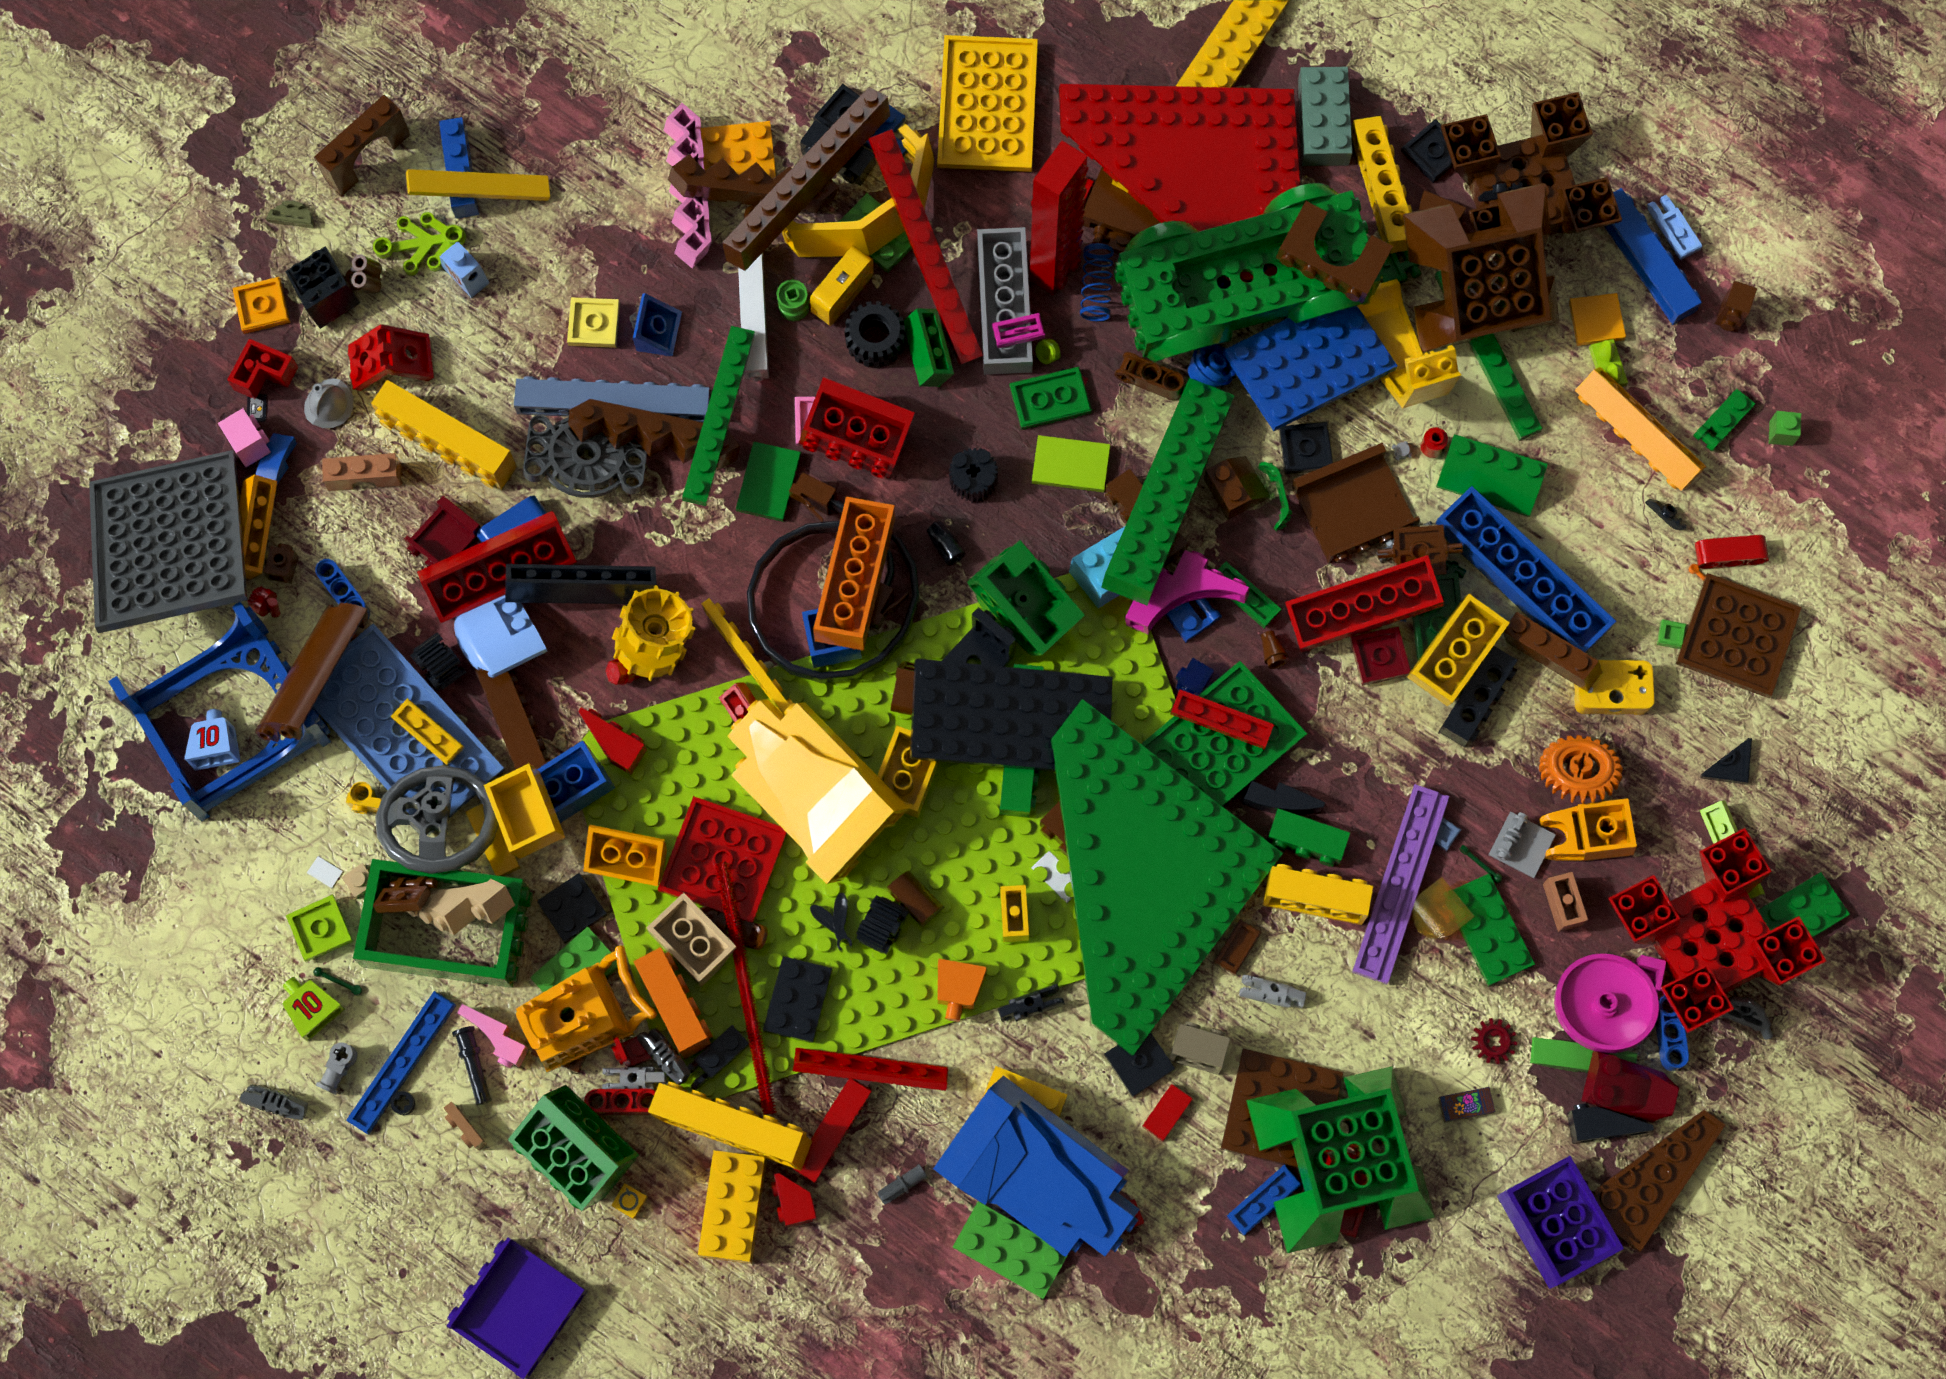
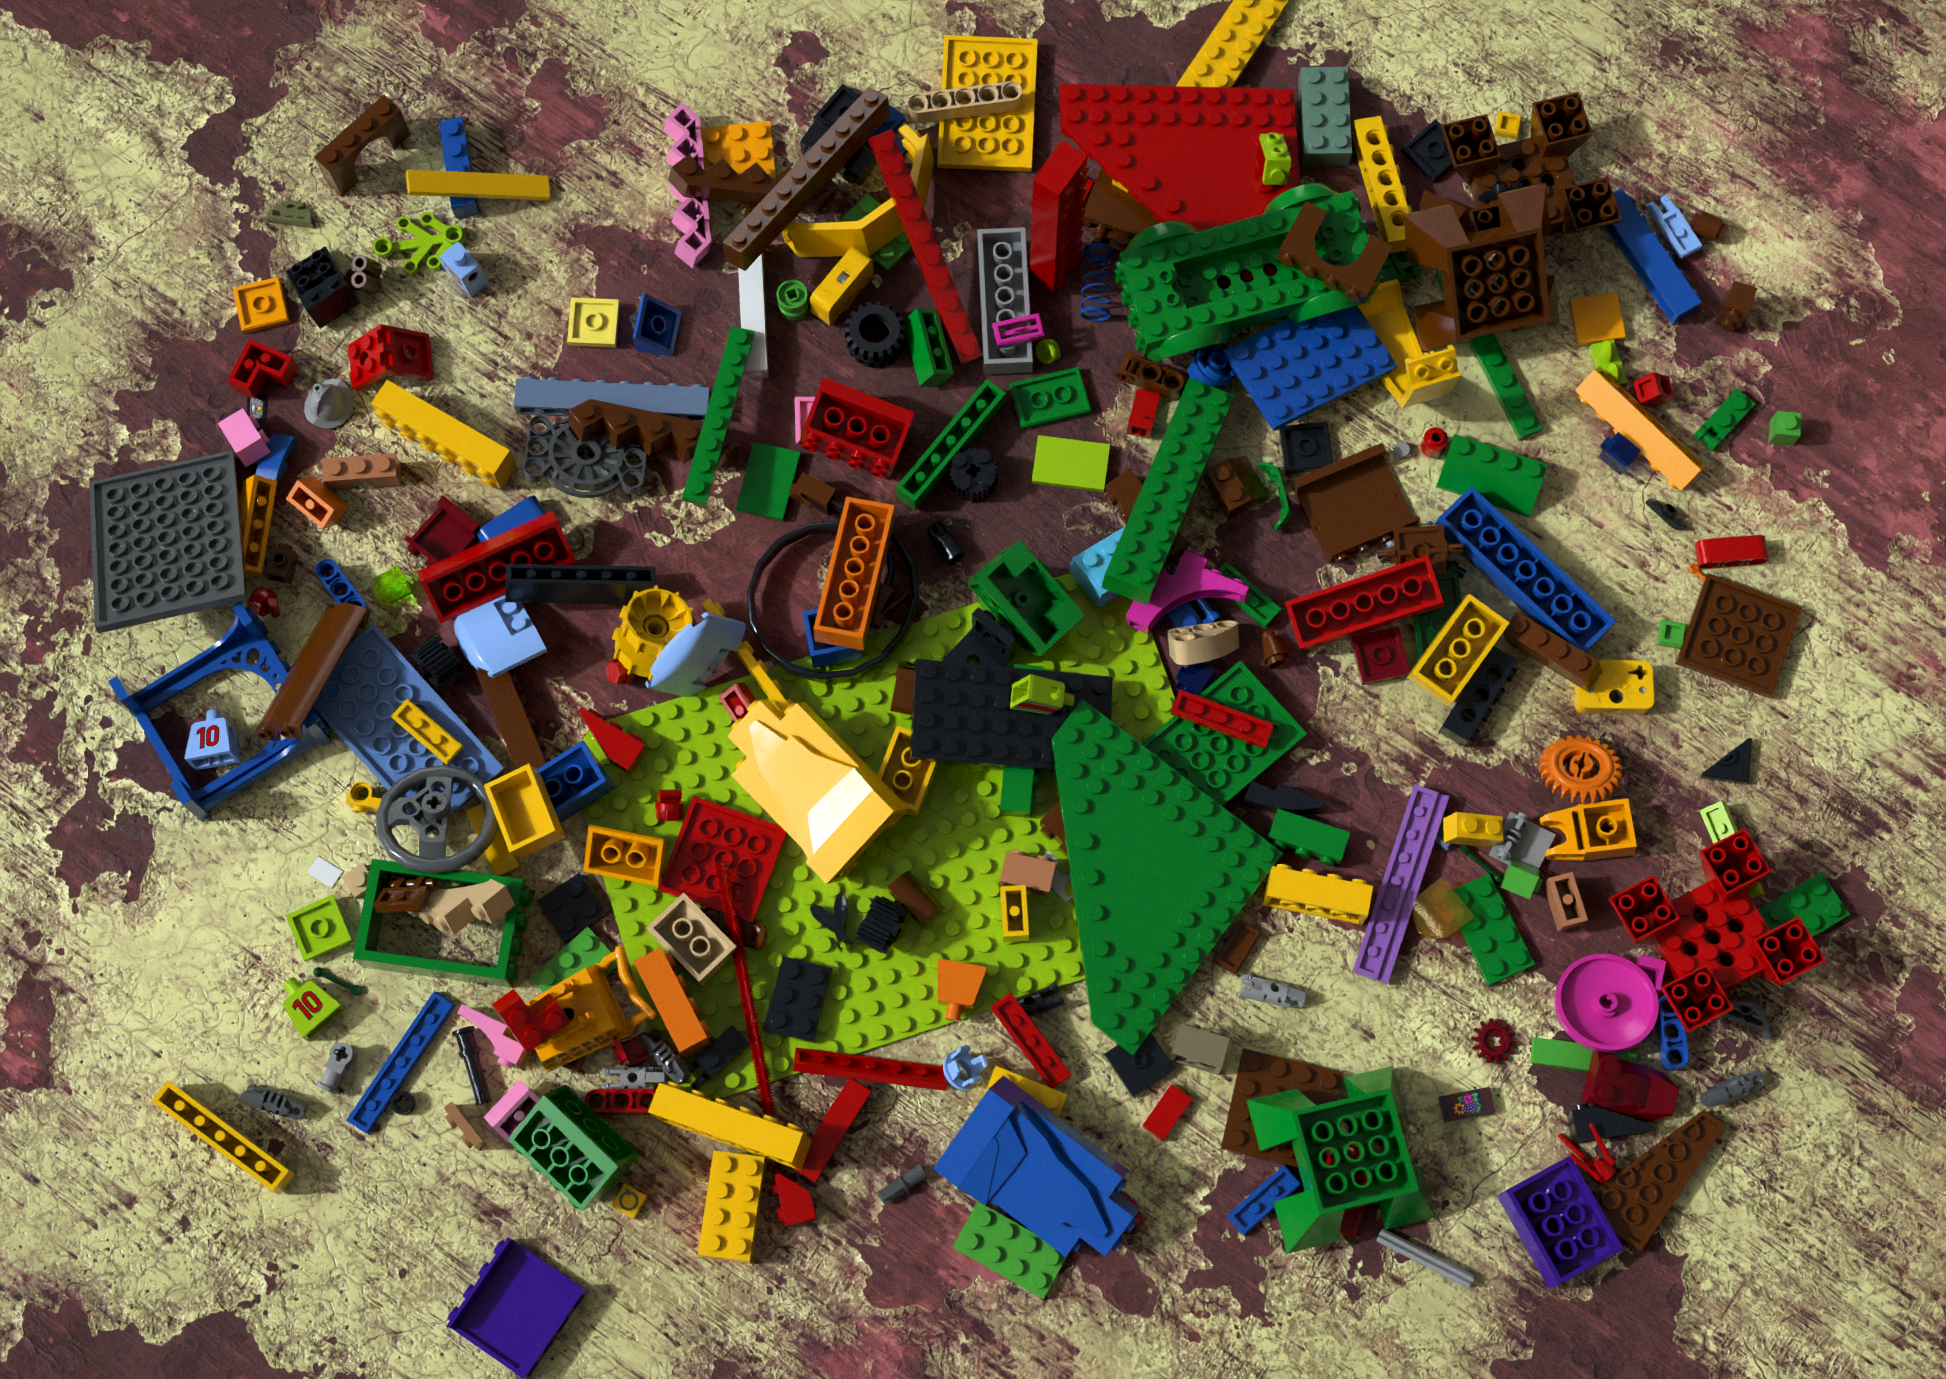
none -> yellow brick [152,1080,295,1195]
none -> orange brick [286,476,349,529]
none -> clear neon green brick [372,566,413,607]
none -> bright pink brick [484,1080,540,1143]
none -> red brick [492,989,571,1053]
none -> slope [645,612,746,697]
none -> red piece [655,789,684,821]
none -> green brick [896,379,1006,511]
none -> tan beam [907,81,1022,123]
none -> light blue piece [943,1045,988,1091]
none -> red plate [990,991,1072,1089]
none -> nougat brick [1000,850,1056,897]
none -> lime torso [1010,674,1074,714]
none -> red bracket [1126,388,1160,439]
none -> tan beam [1168,620,1240,665]
none -> lime bracket [1259,132,1291,185]
none -> light grey axle [1377,1229,1475,1288]
none -> yellow brick [1443,812,1503,847]
none -> yellow tile [1494,111,1522,140]
none -> bright green brick [1501,858,1542,899]
none -> red plant [1558,1123,1616,1183]
none -> clear blue brick [1598,432,1641,475]
none -> red brick [1633,372,1675,408]
none -> reddish brown brick [1689,210,1728,241]
none -> dark grey hinge [1698,1070,1766,1107]

